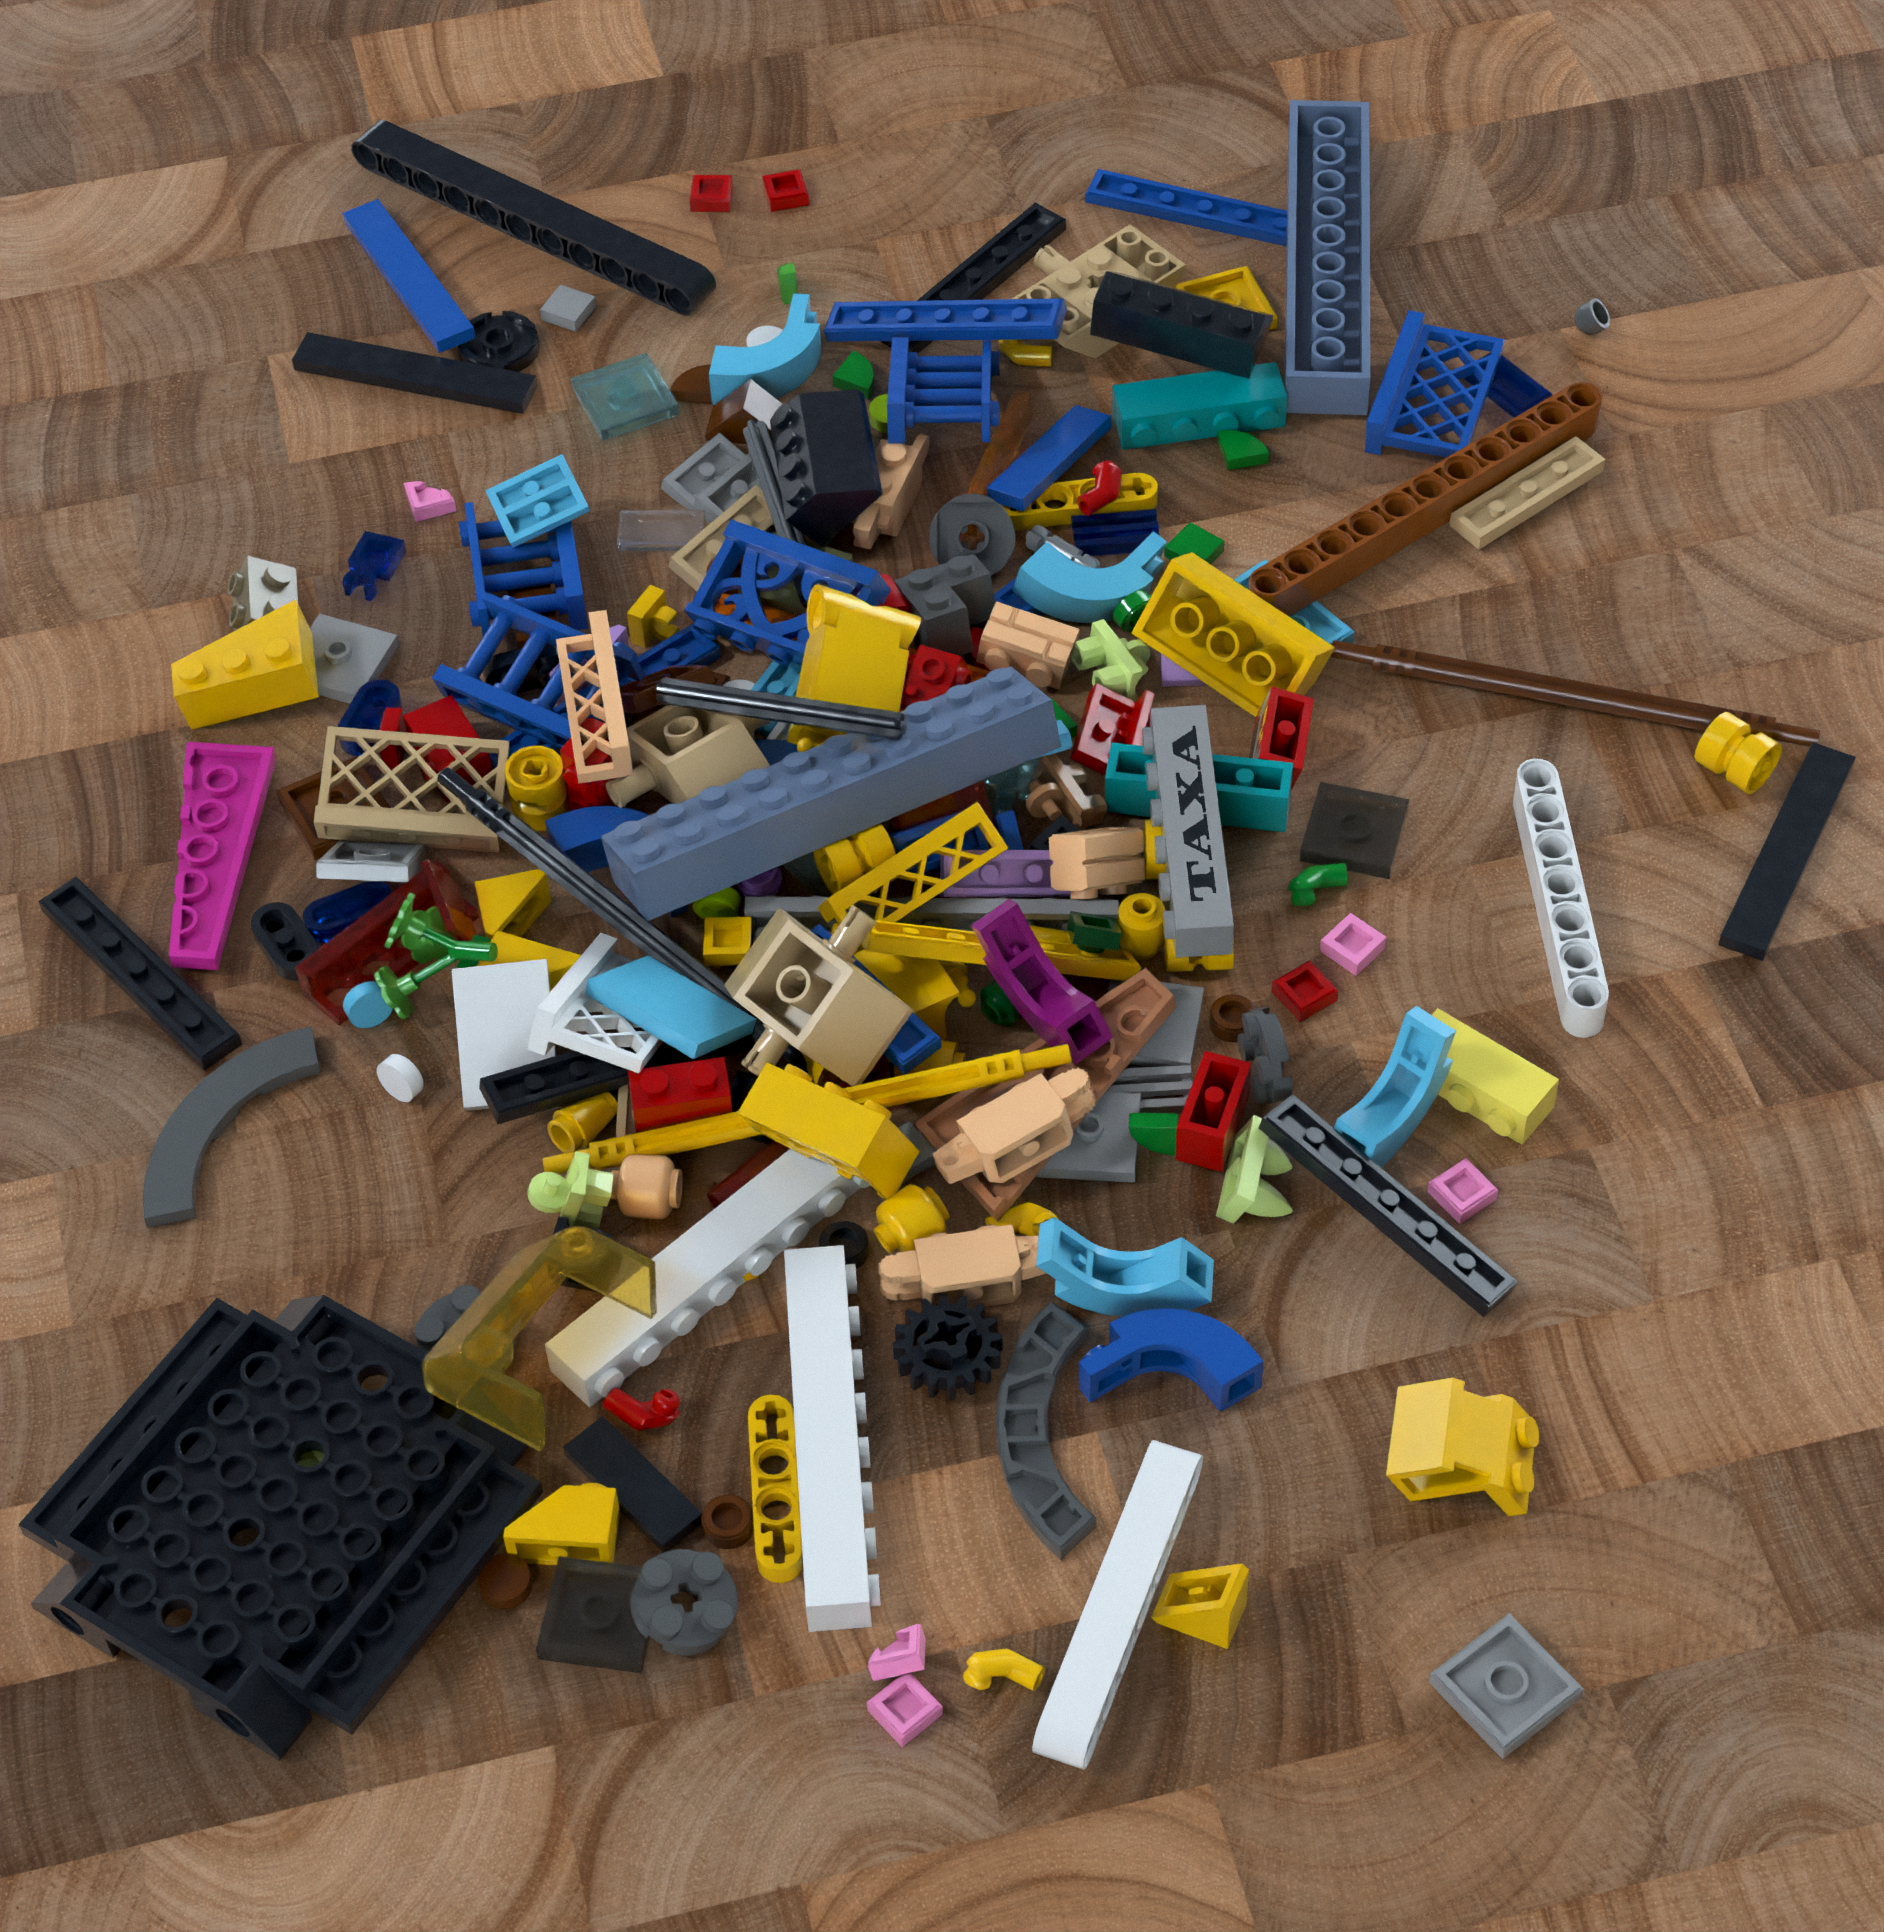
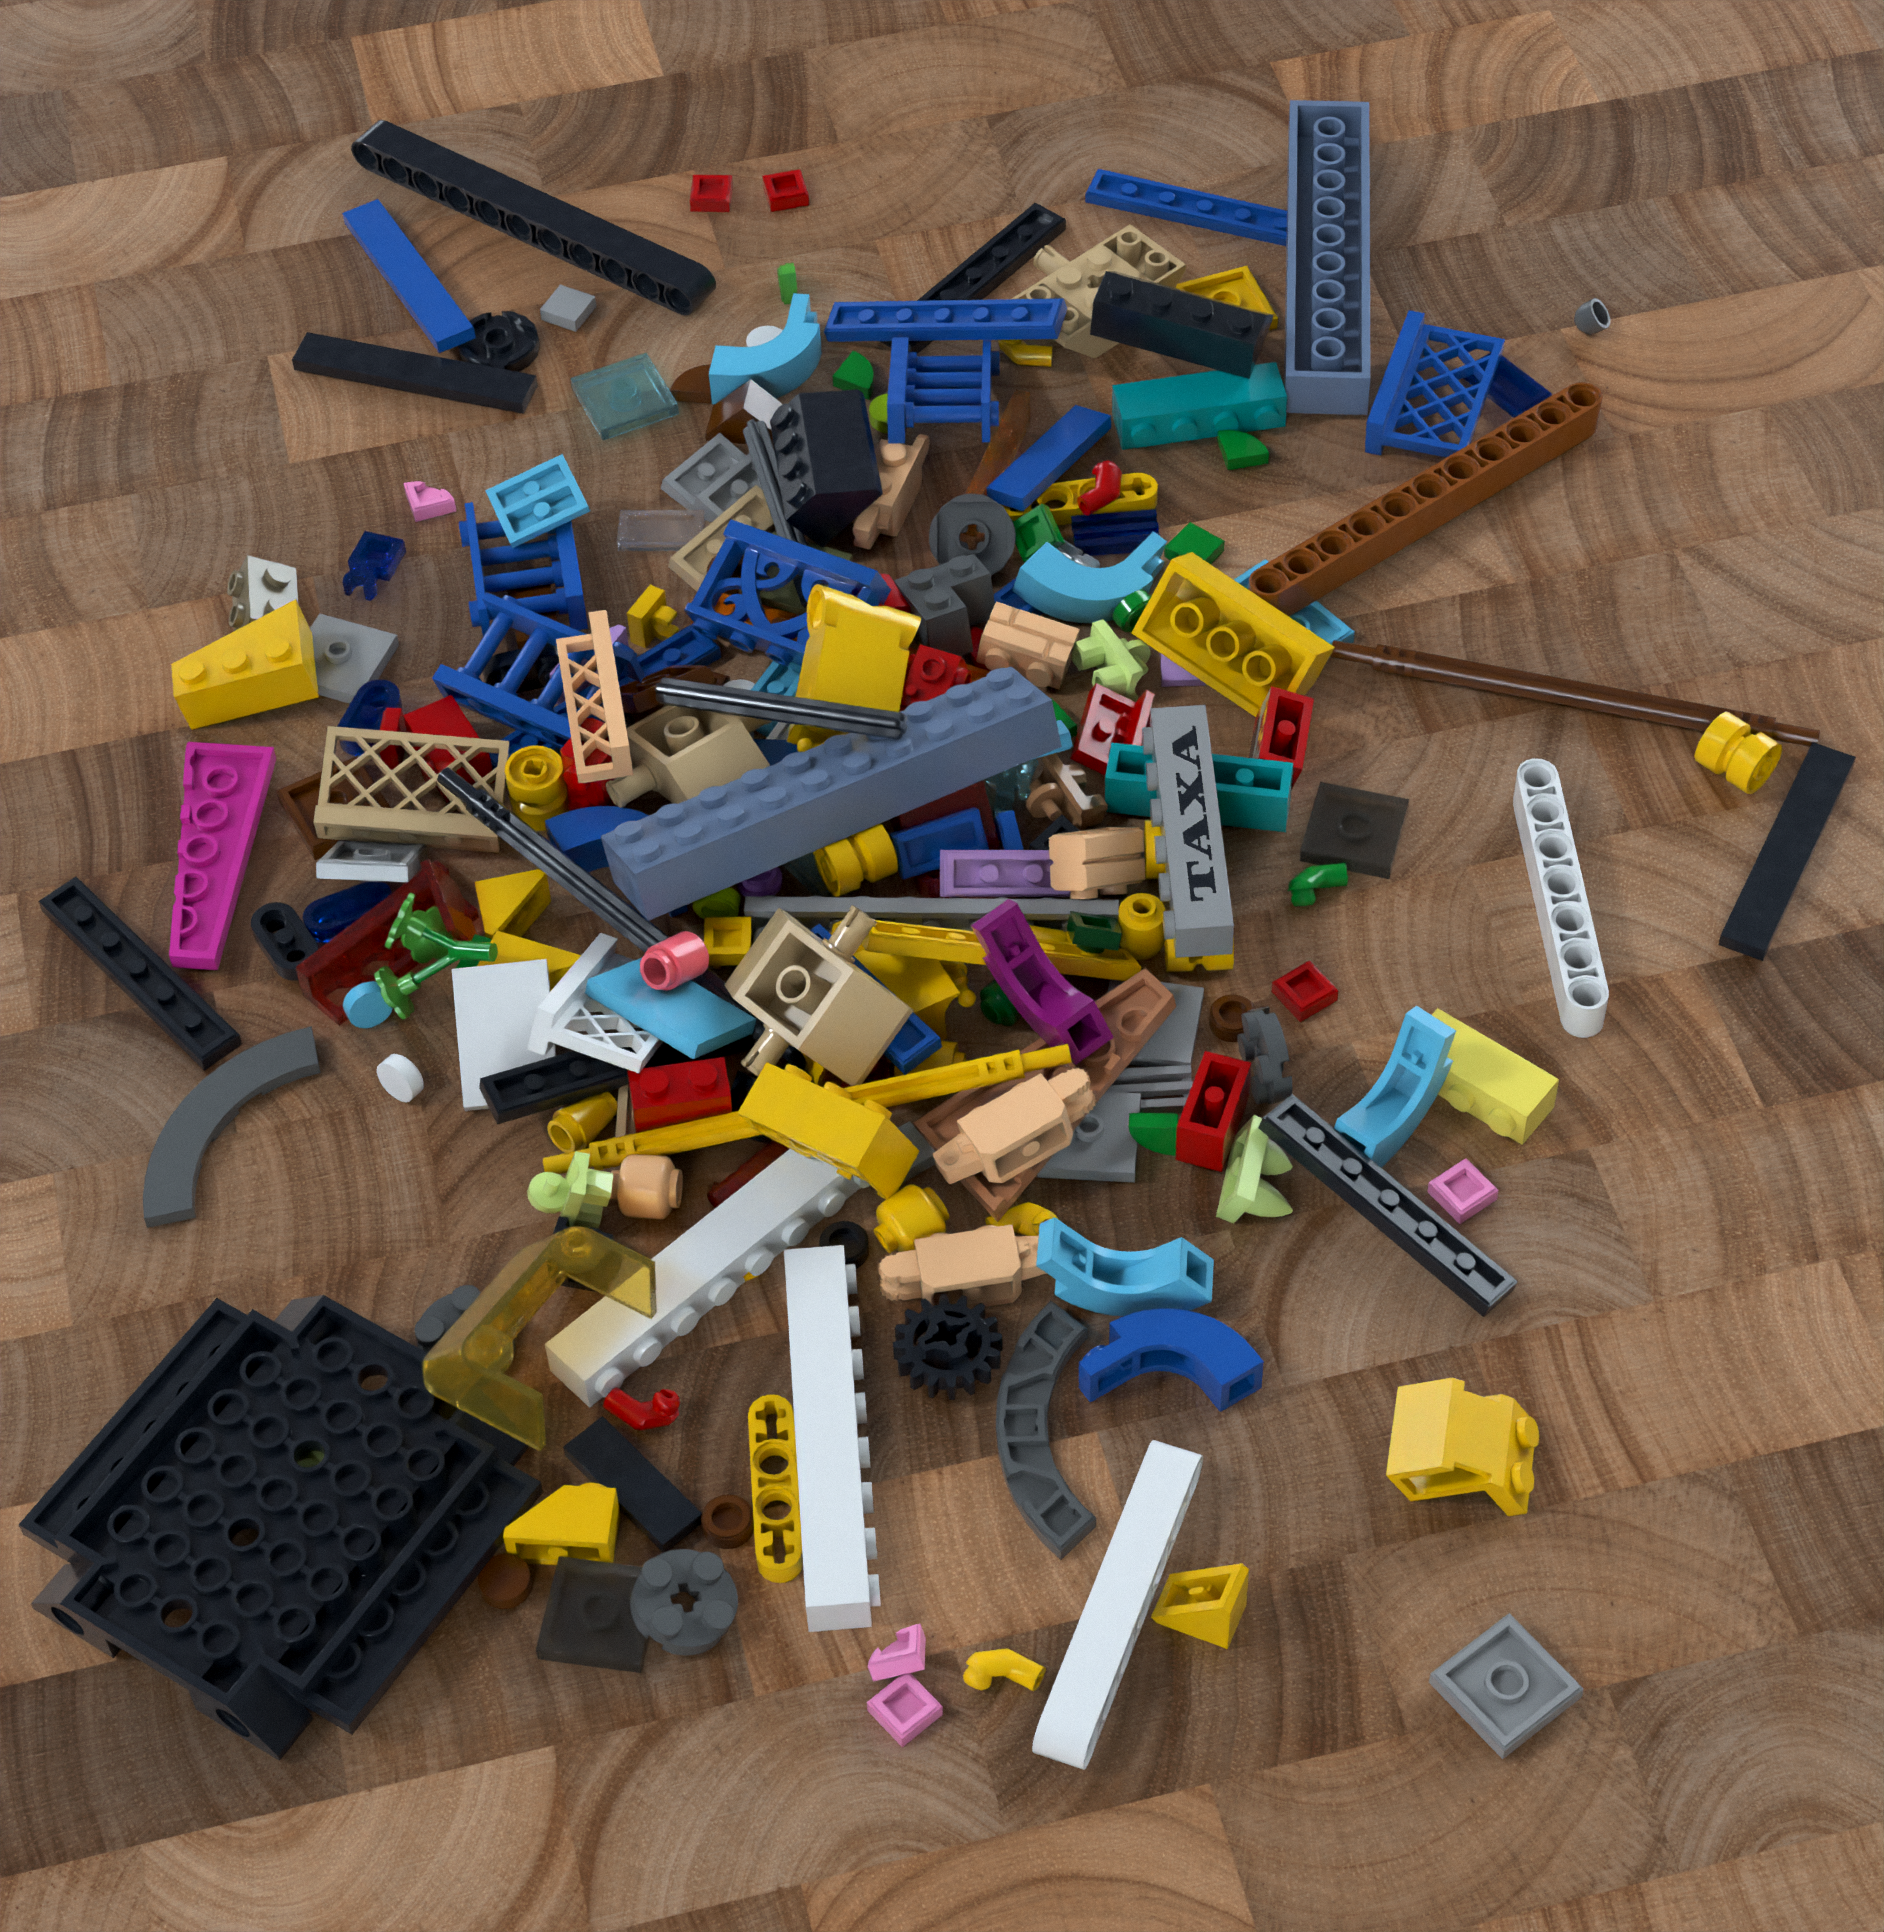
yellow fence [817,802,1008,945] -> none
bright pink tile [1320,913,1387,976] -> none
tan plate [1450,436,1606,549] -> none
none -> coral brick [640,931,709,990]
none -> green tile [1013,504,1065,563]

